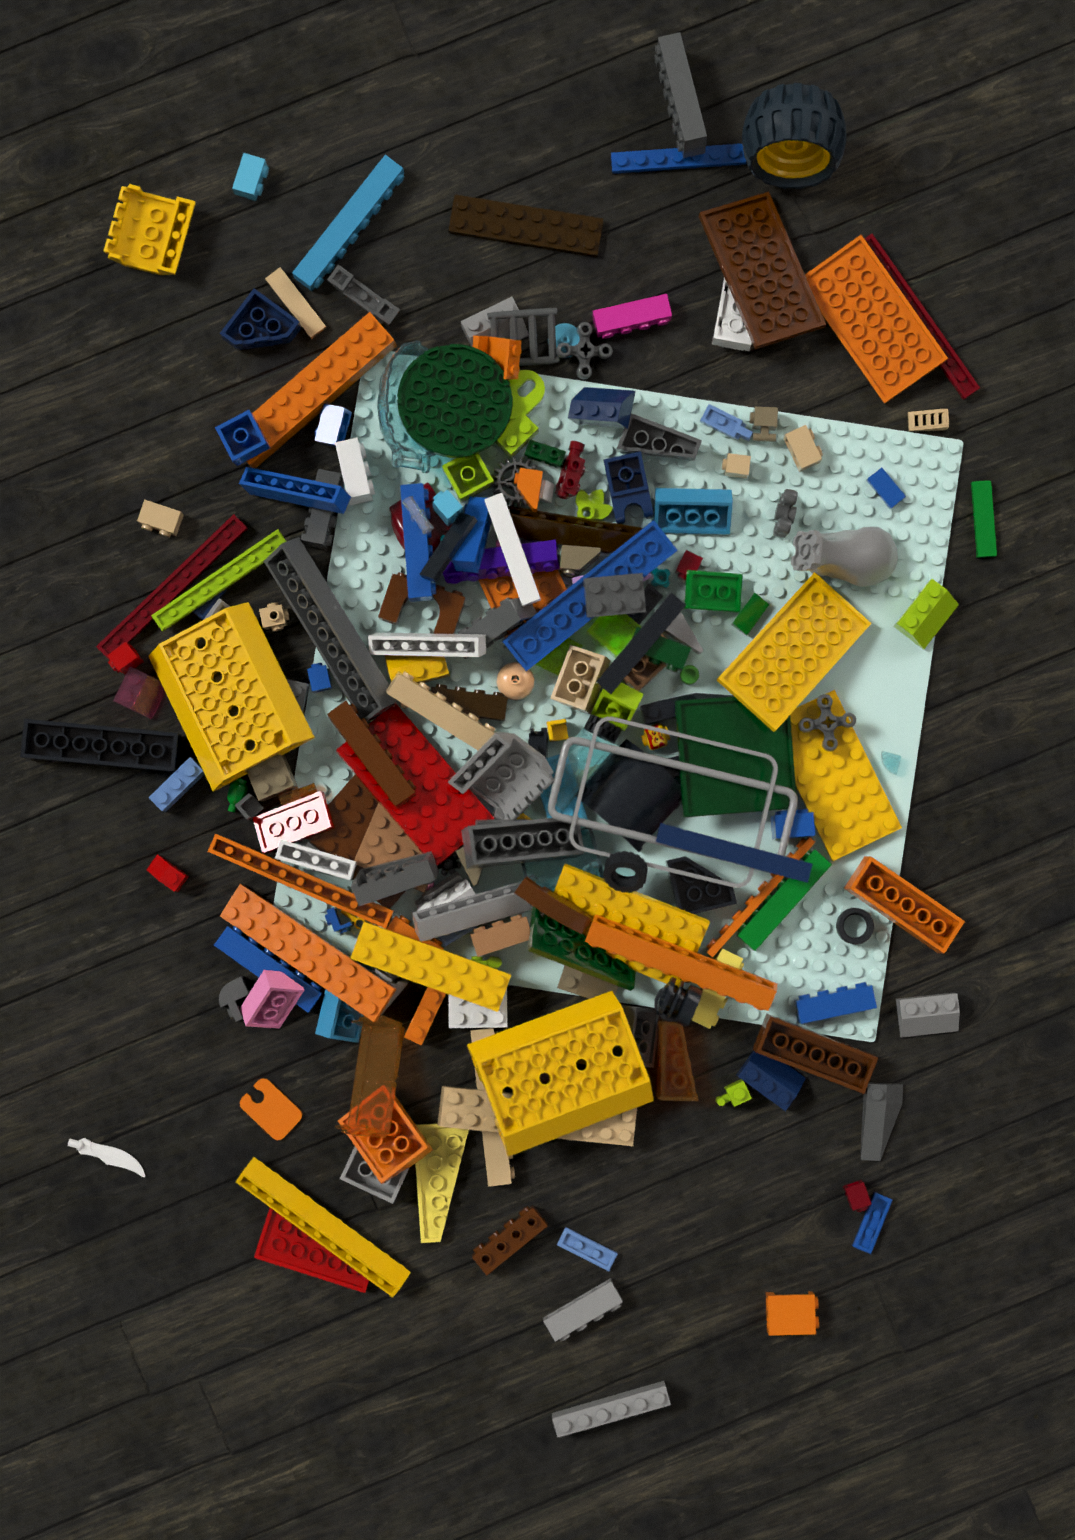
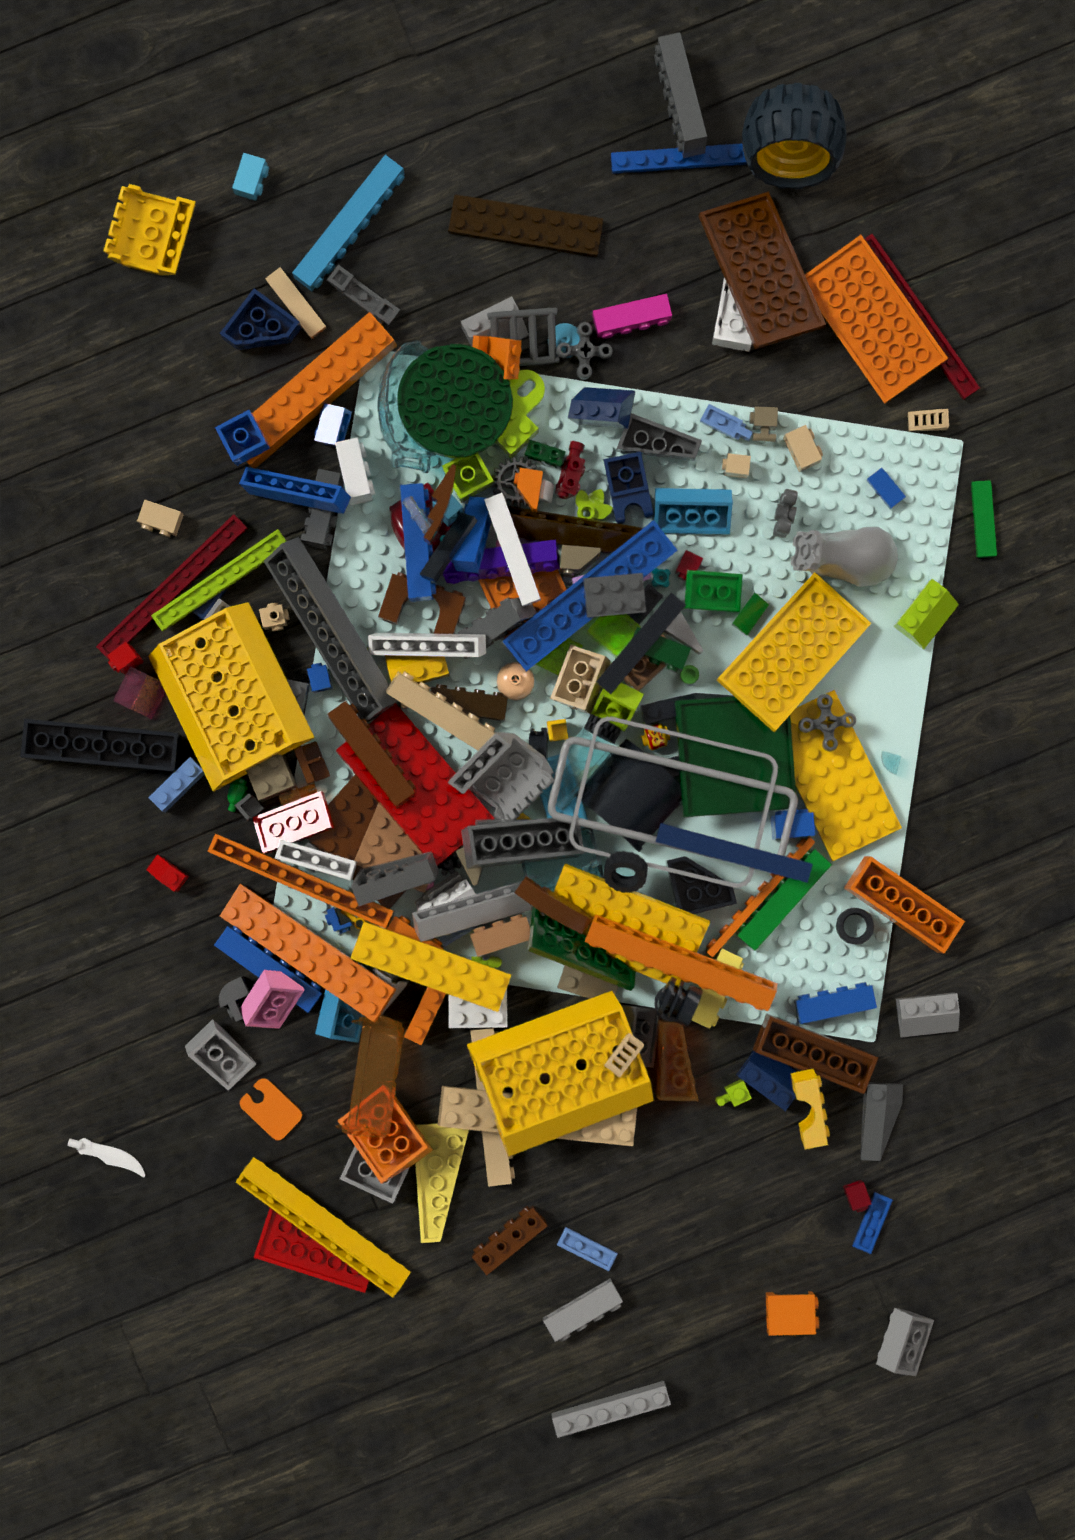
none -> light grey slope [185,1019,256,1090]
none -> reddish brown panel [294,741,330,785]
none -> reddish brown slope [423,464,456,545]
none -> tan slope [604,1033,644,1077]
none -> yellow arch [791,1069,830,1149]
none -> light grey slope [876,1308,934,1376]

